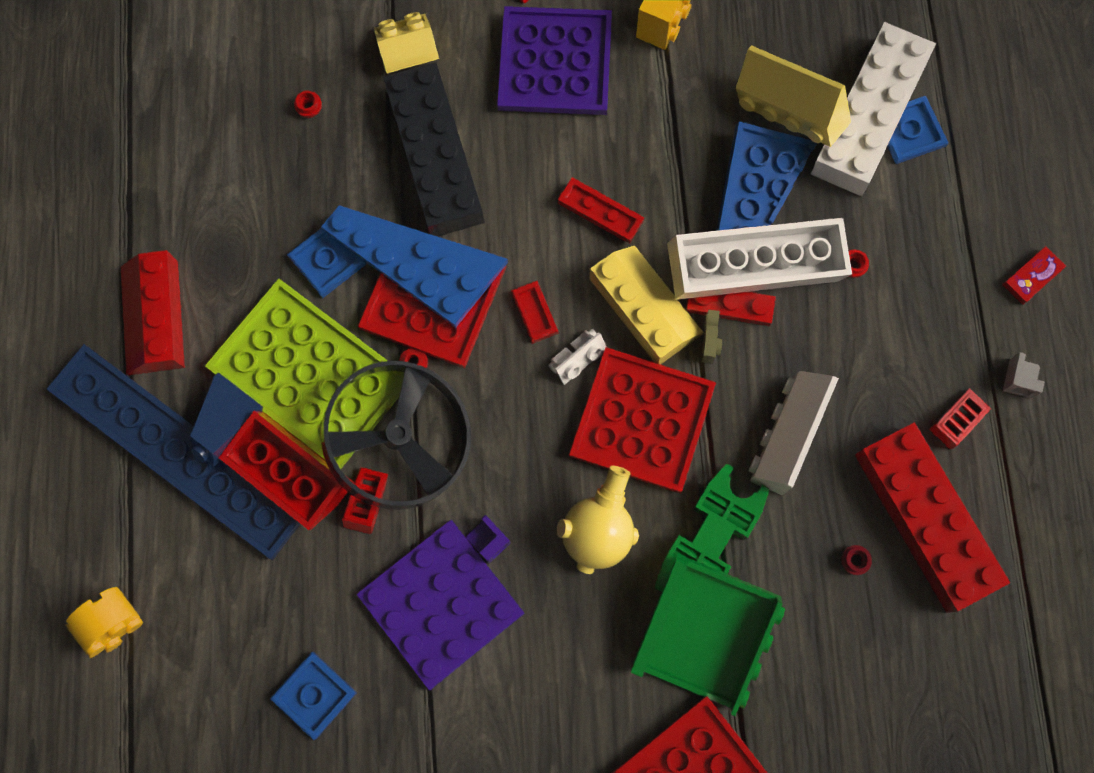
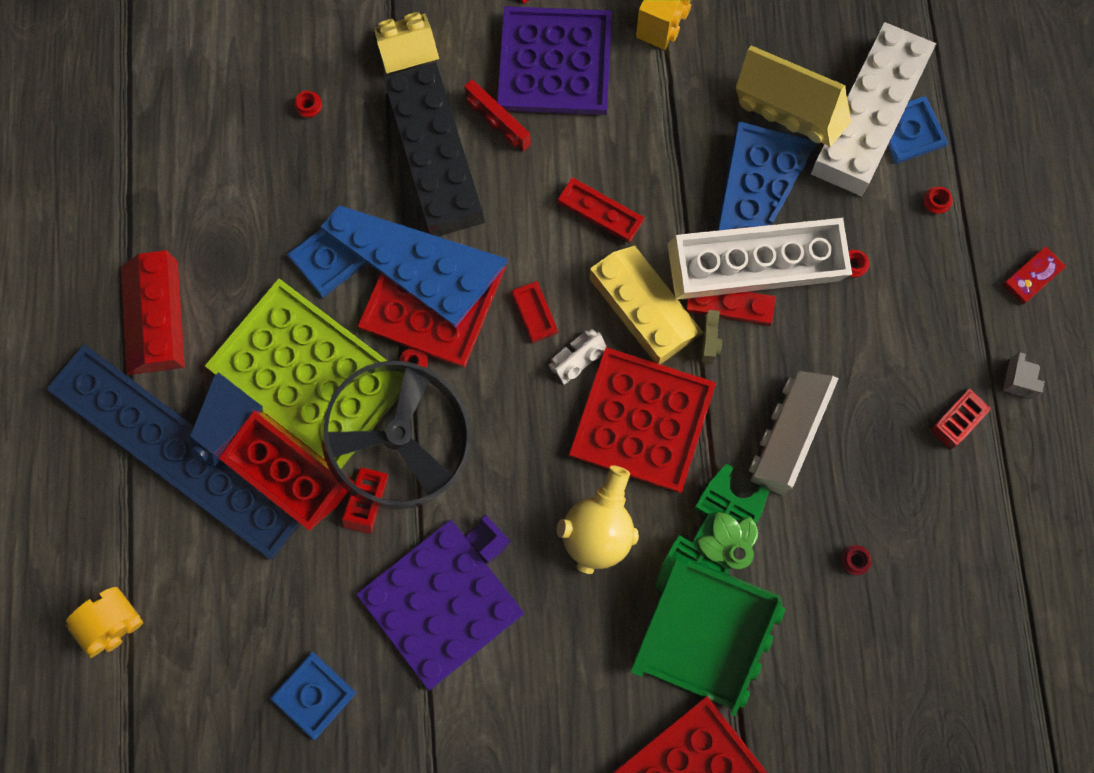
red brick [855,422,1011,613] -> none
none -> red plate [464,79,531,152]
none -> bright green plate [698,512,758,570]
none -> red plate [923,186,953,214]

